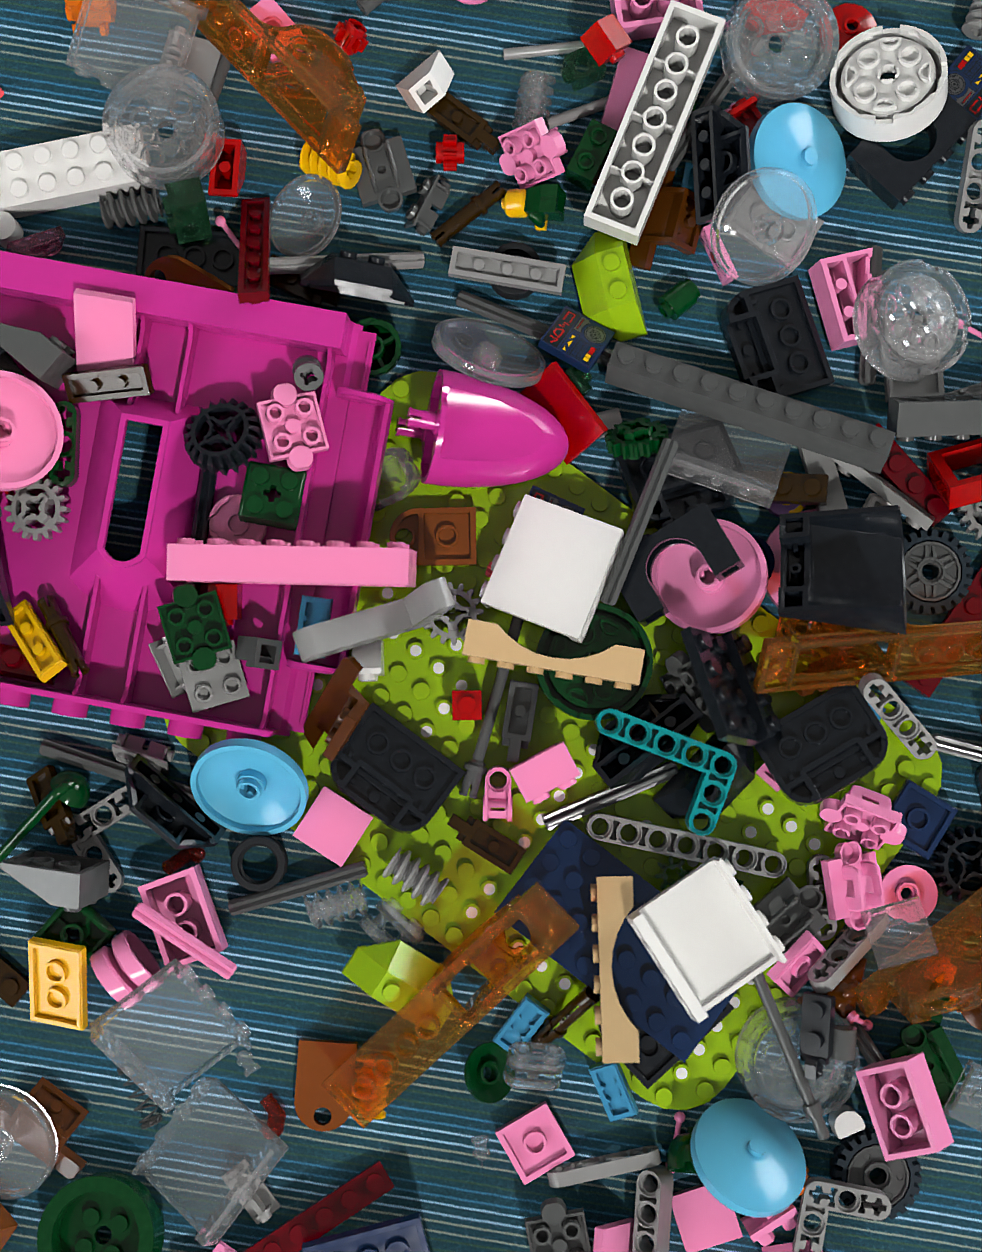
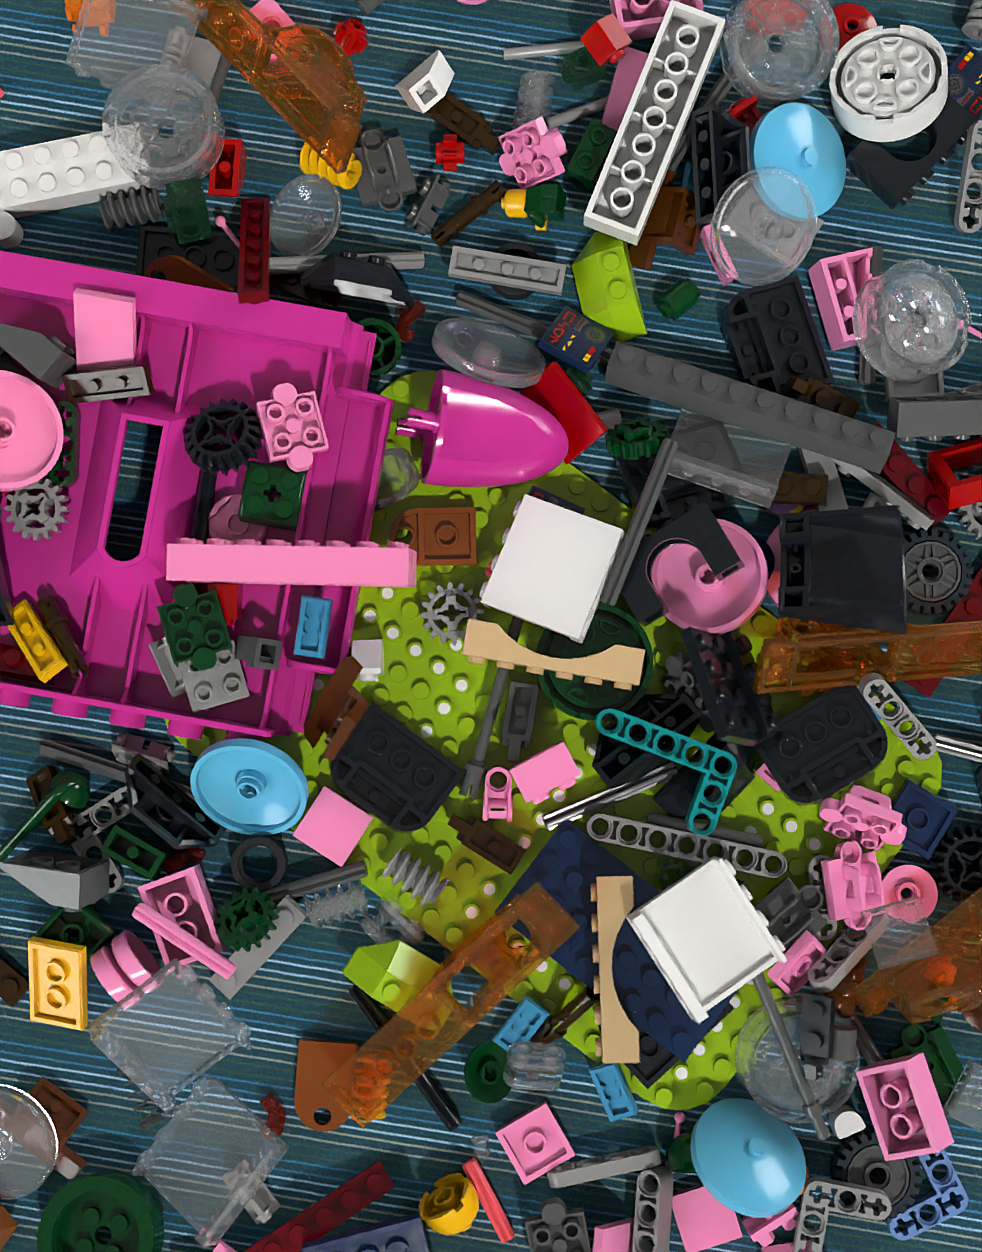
clear pink wing [5,226,66,258] -> none
clear piece [236,1050,260,1077] -> none
dark grey wheel [292,355,324,391] -> none
light grey beam [292,577,456,663] -> none
red brick [452,690,482,720] -> none
bright pink hinge [846,1011,873,1031] -> none
none -> dark green brick [100,823,172,880]
none -> light grey plate [209,894,309,1000]
none -> dark green gear [214,887,279,952]
none -> black axle [349,984,461,1131]
none -> clear red arm [396,300,425,343]
none -> yellow cylinder [419,1173,479,1236]
none -> coral axle [462,1158,515,1243]
none -> light grey bar [646,812,763,847]
none -> dark brown hinge [784,376,860,418]
none -> medium blue beam [886,1149,968,1241]

